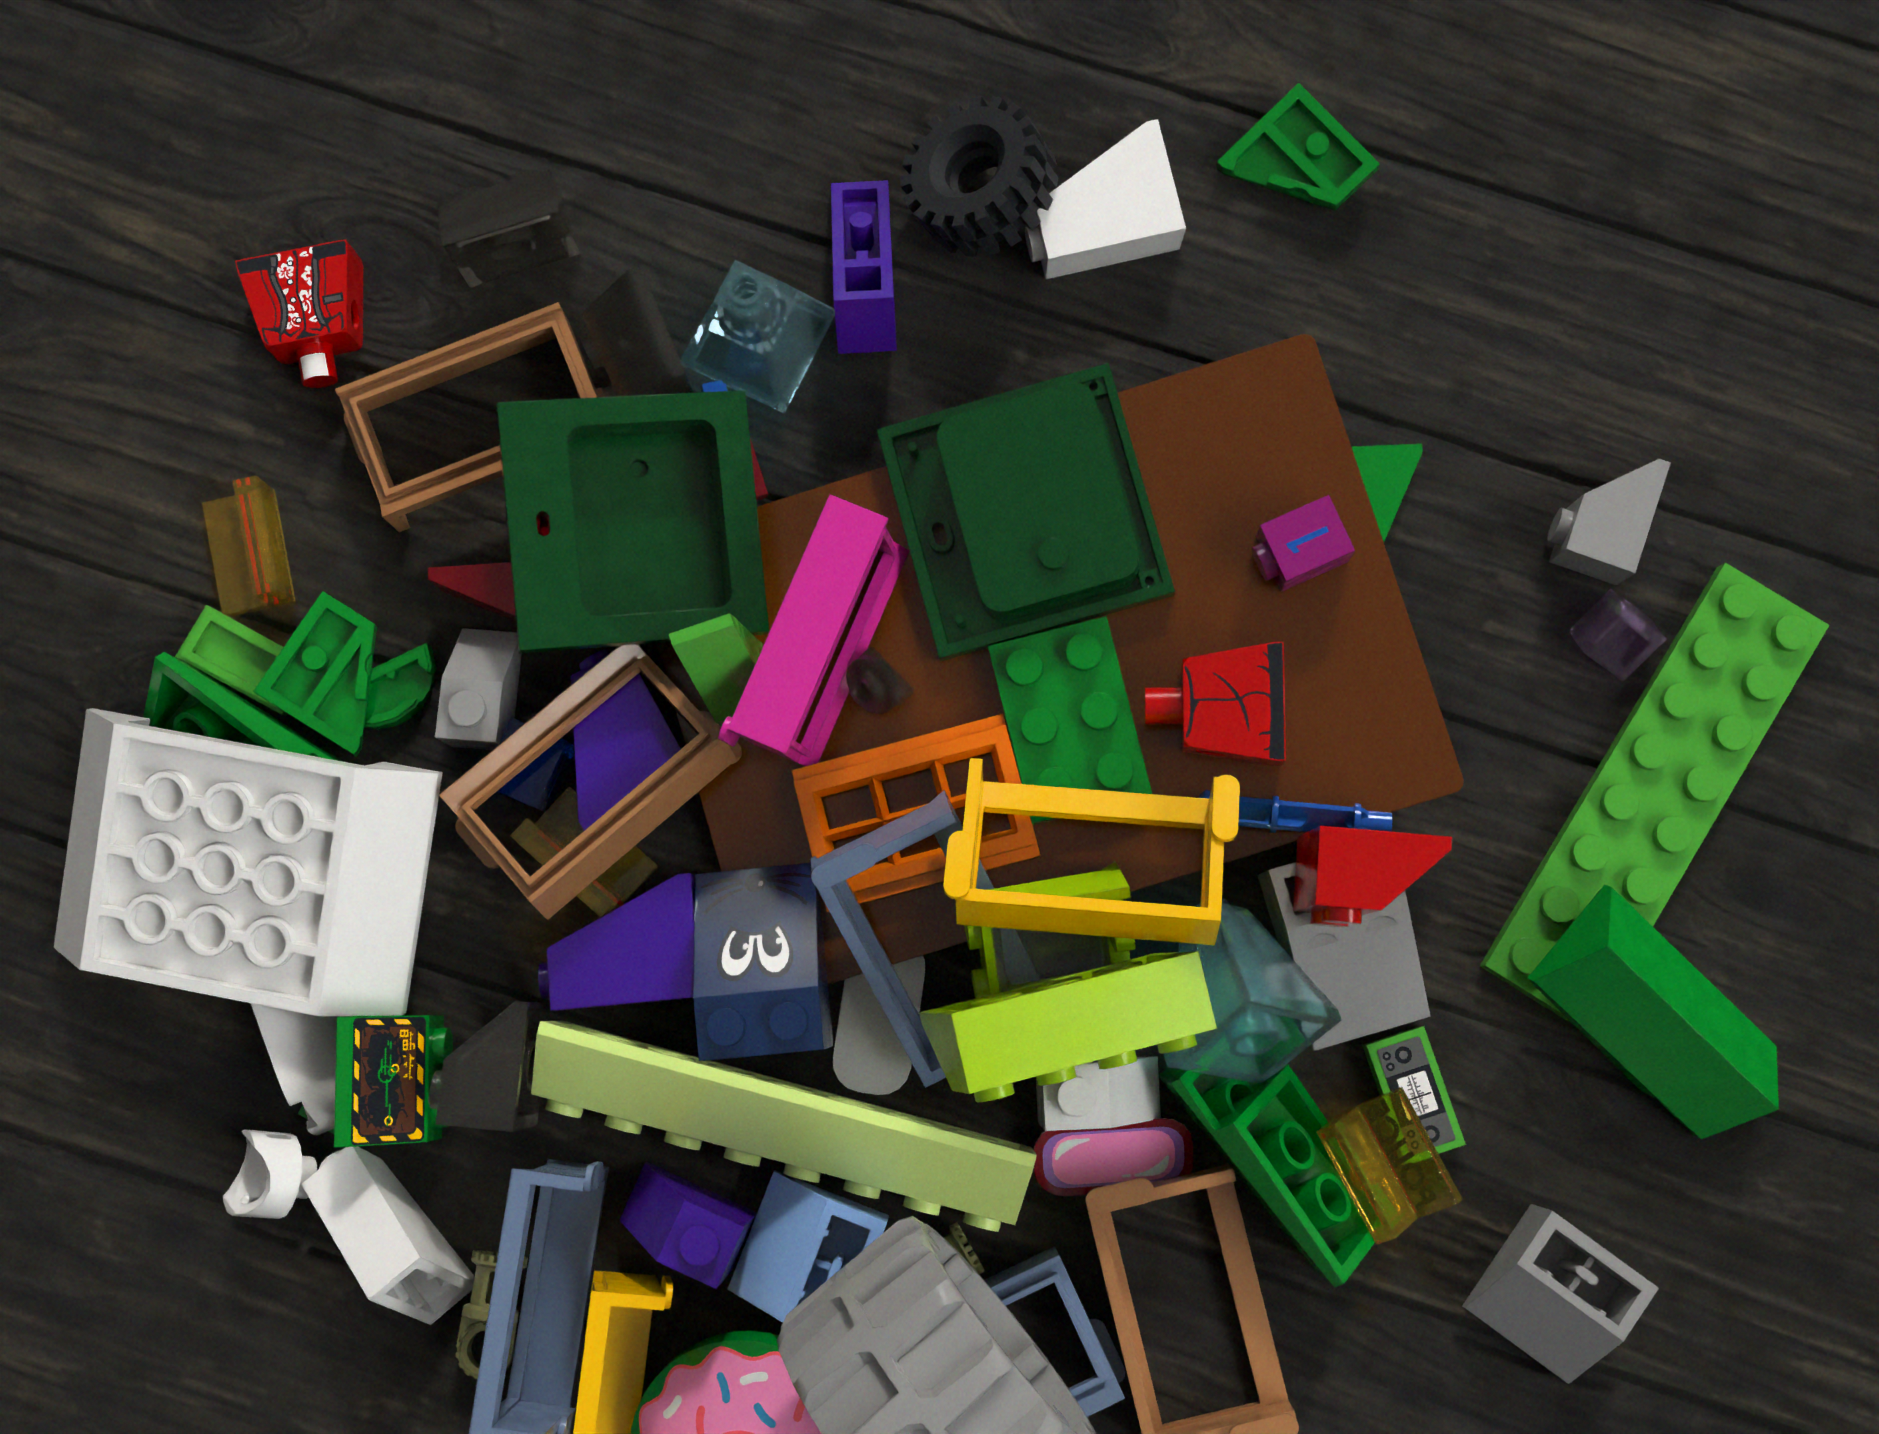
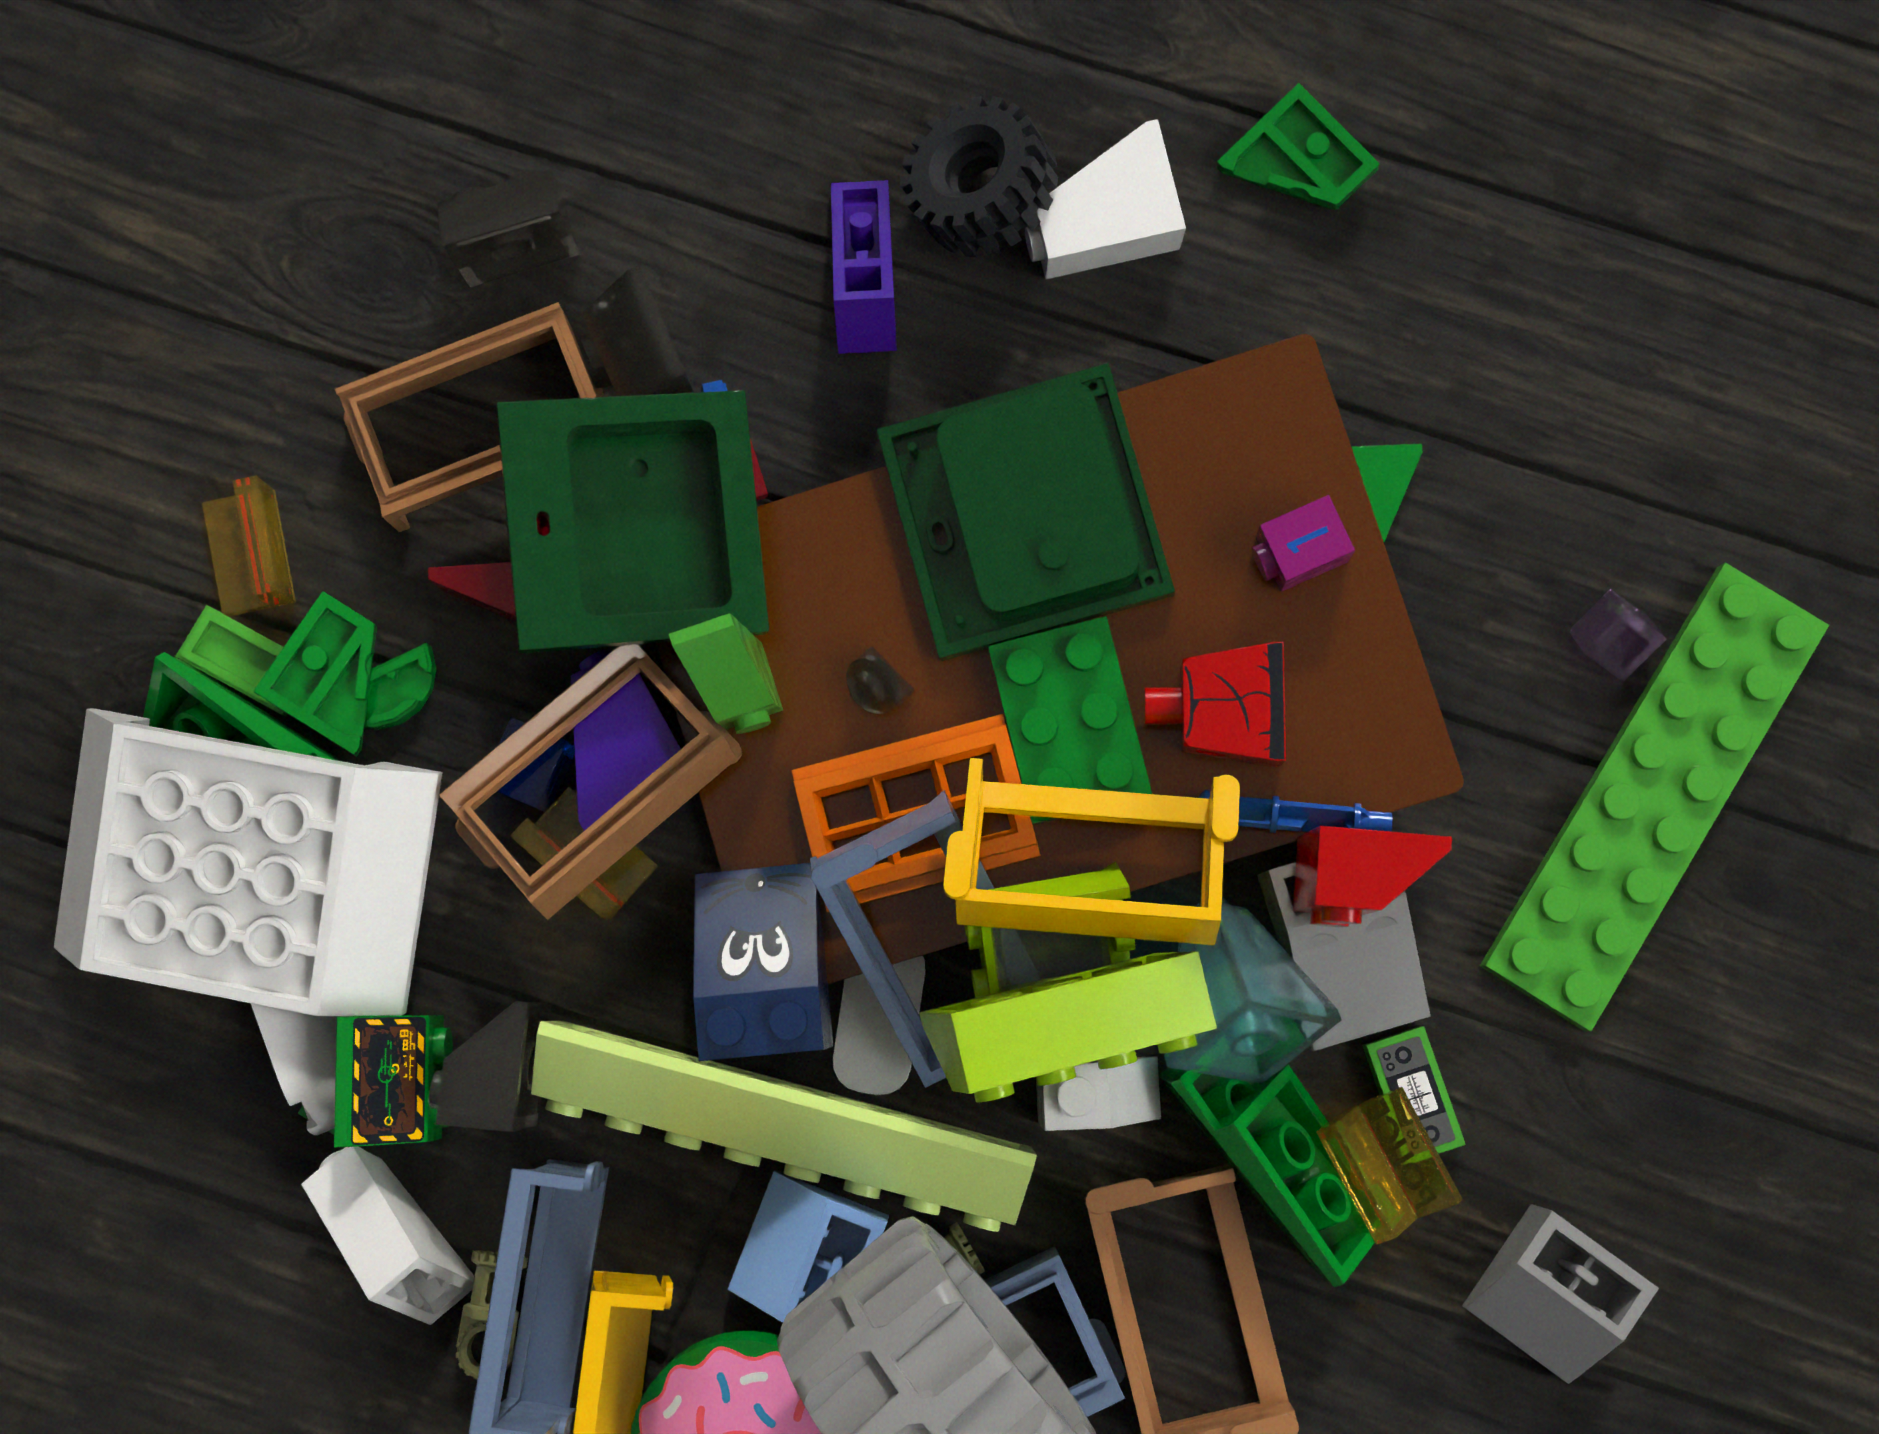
white piece [223,1130,317,1219] -> none
torso [235,239,363,388] -> none
light grey slope [435,628,522,750] -> none
dark purple slope [538,873,695,1011] -> none
dark purple slope [619,1162,758,1289] -> none
clear light blue slope [680,260,835,413] -> none
dark pink piece [718,494,910,766] -> none
sticker [1034,1118,1194,1196] -> none
green slope [1527,884,1779,1140] -> none
light grey slope [1548,459,1671,585] -> none

